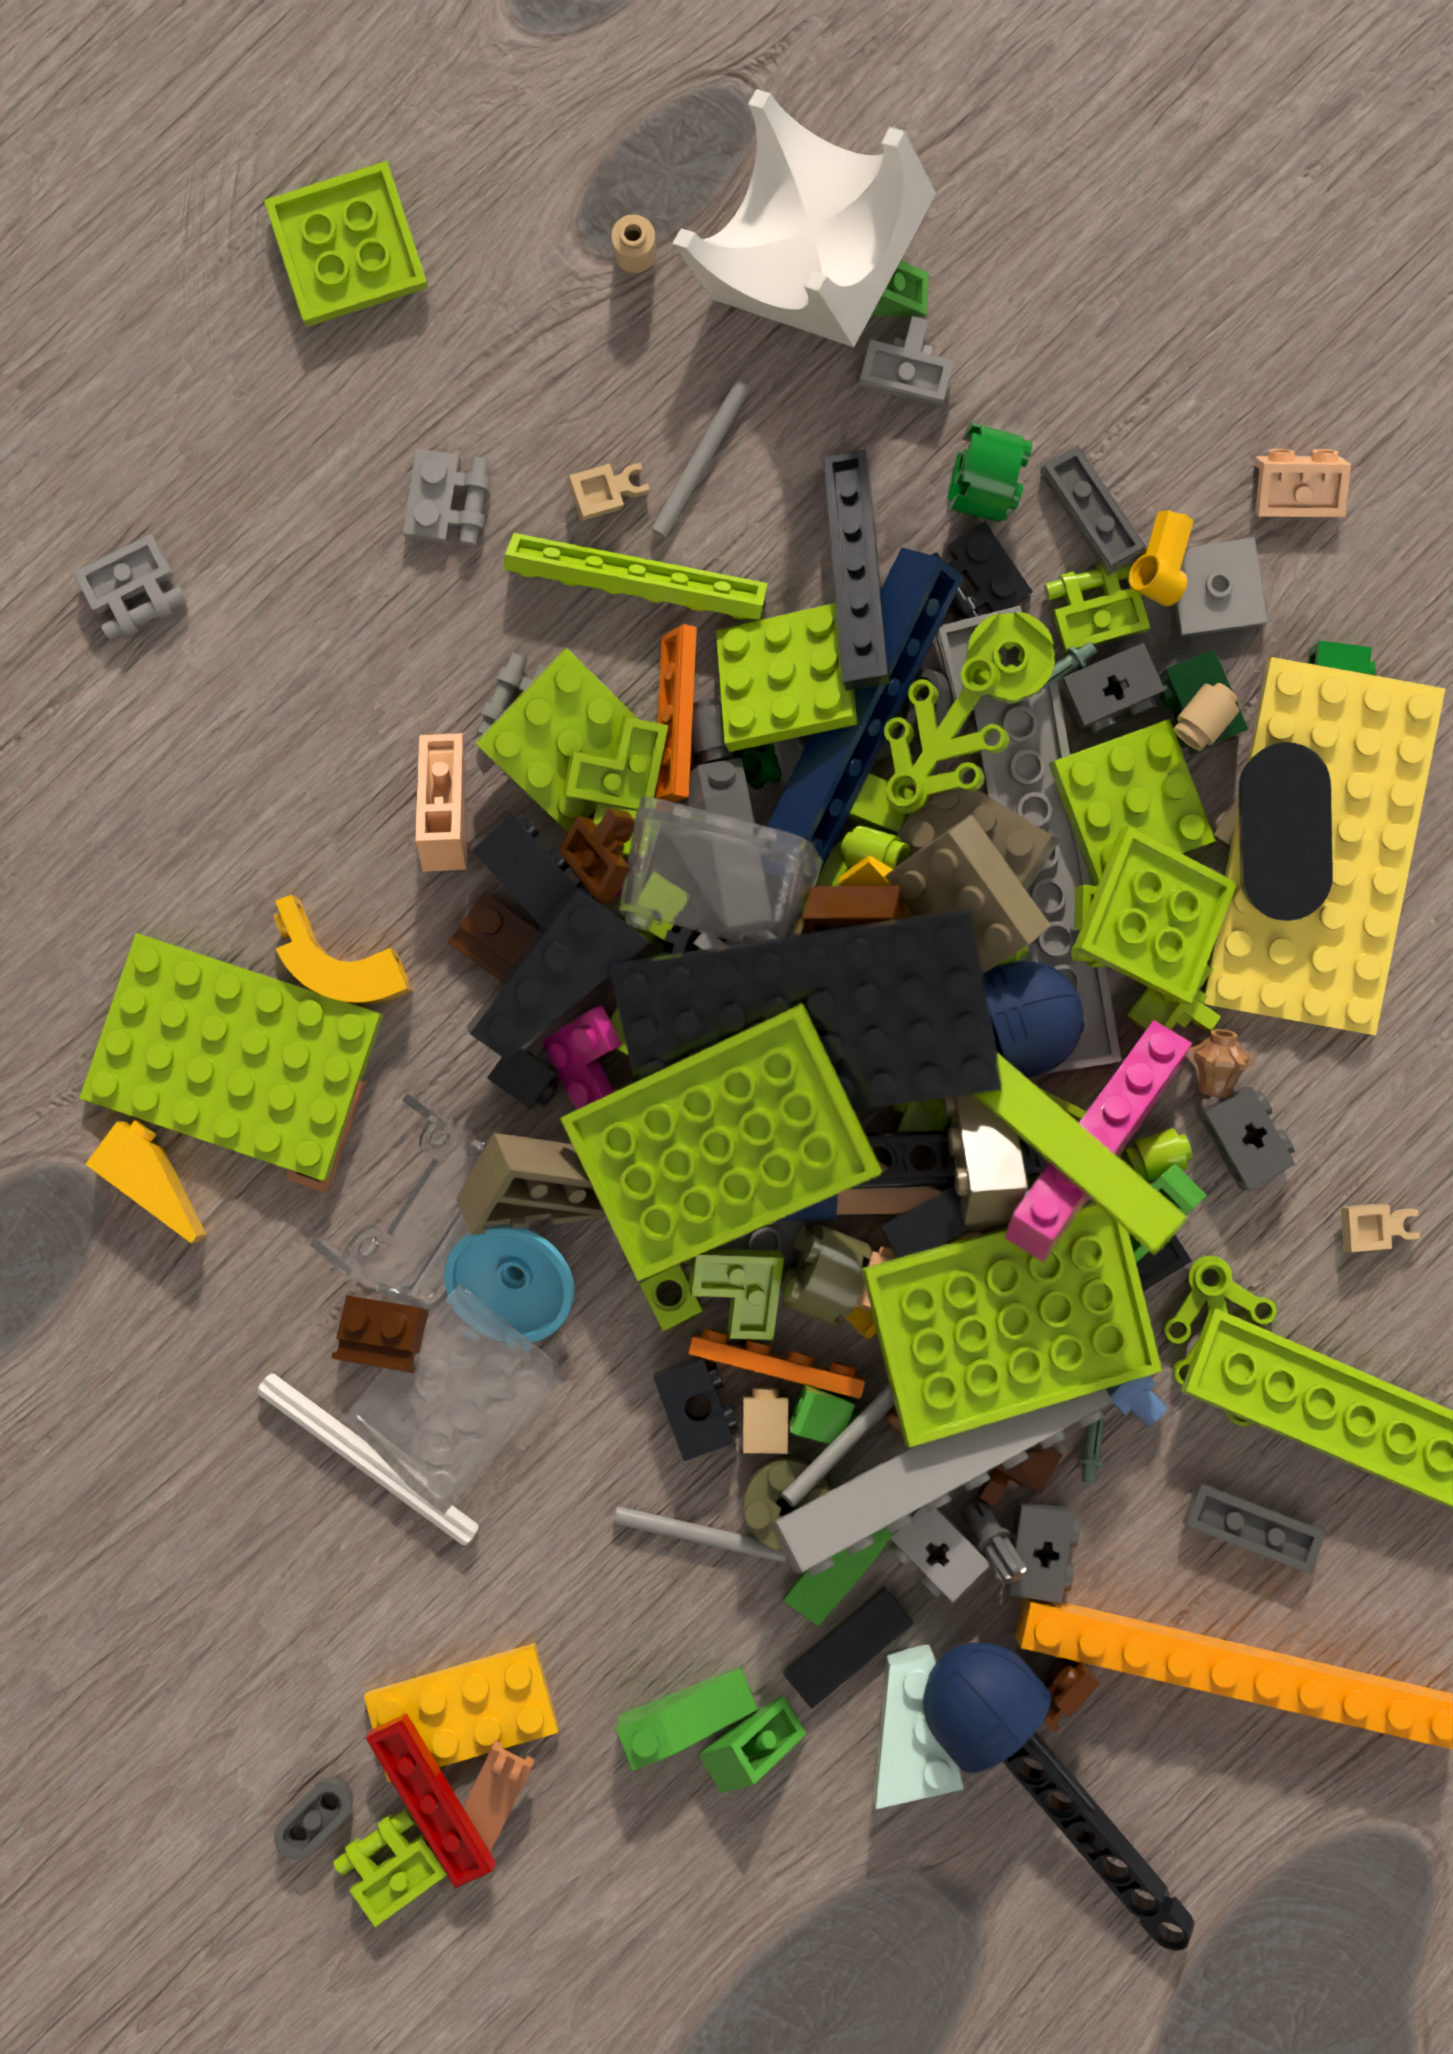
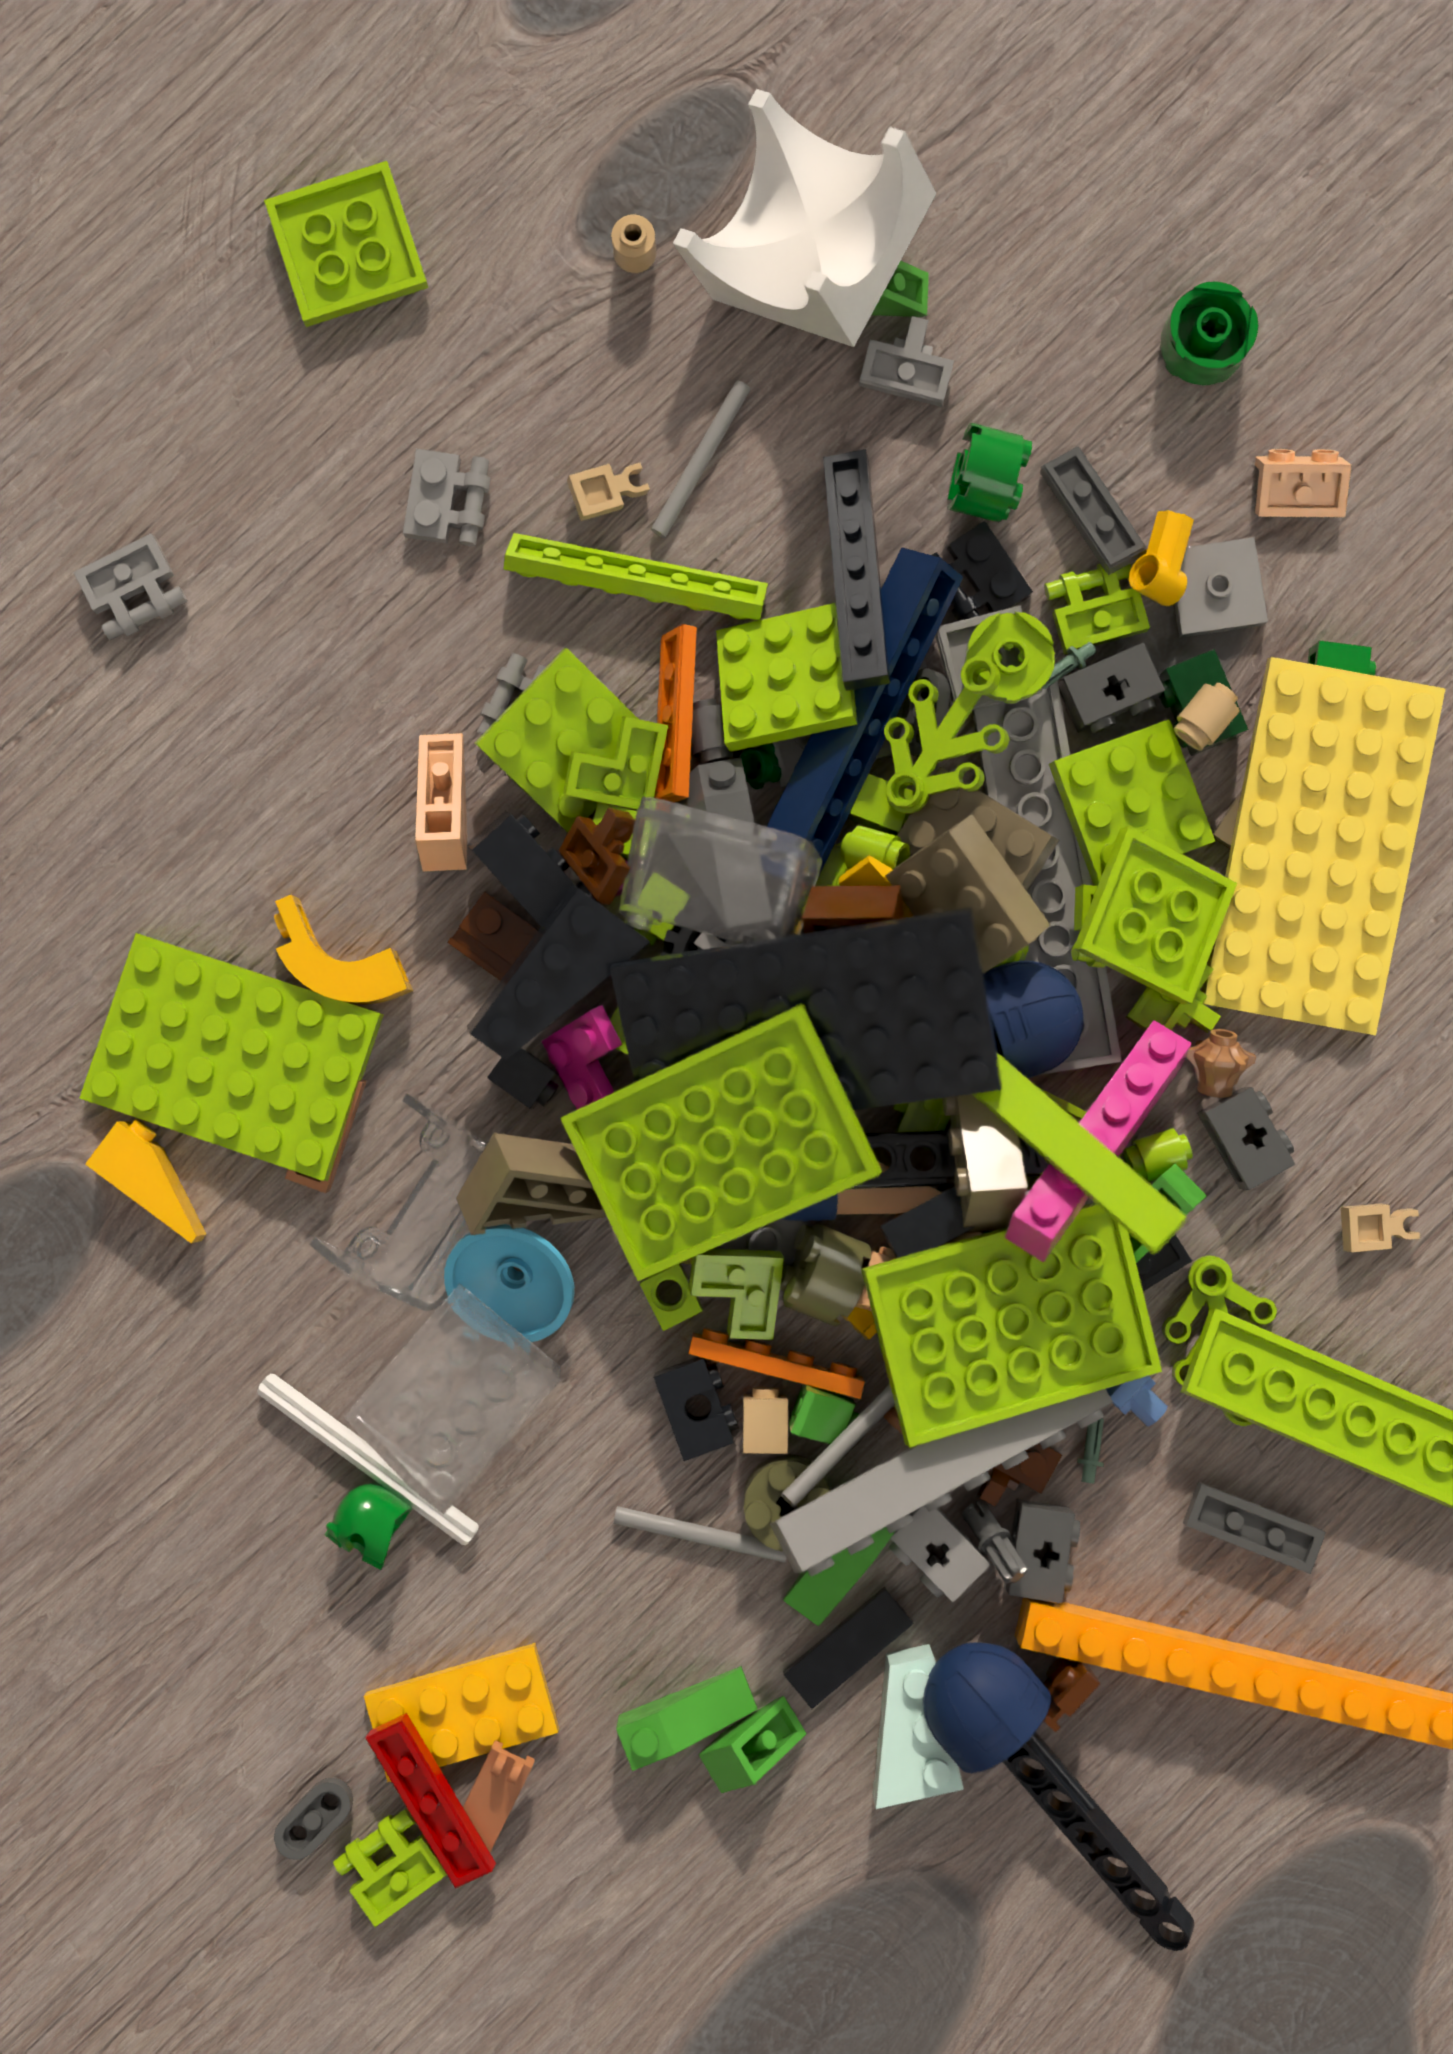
reddish brown plate [331,1295,429,1374] -> none
black tile [1238,742,1333,921] -> none
none -> green helmet [324,1484,412,1570]
none -> green brick [1160,281,1258,385]

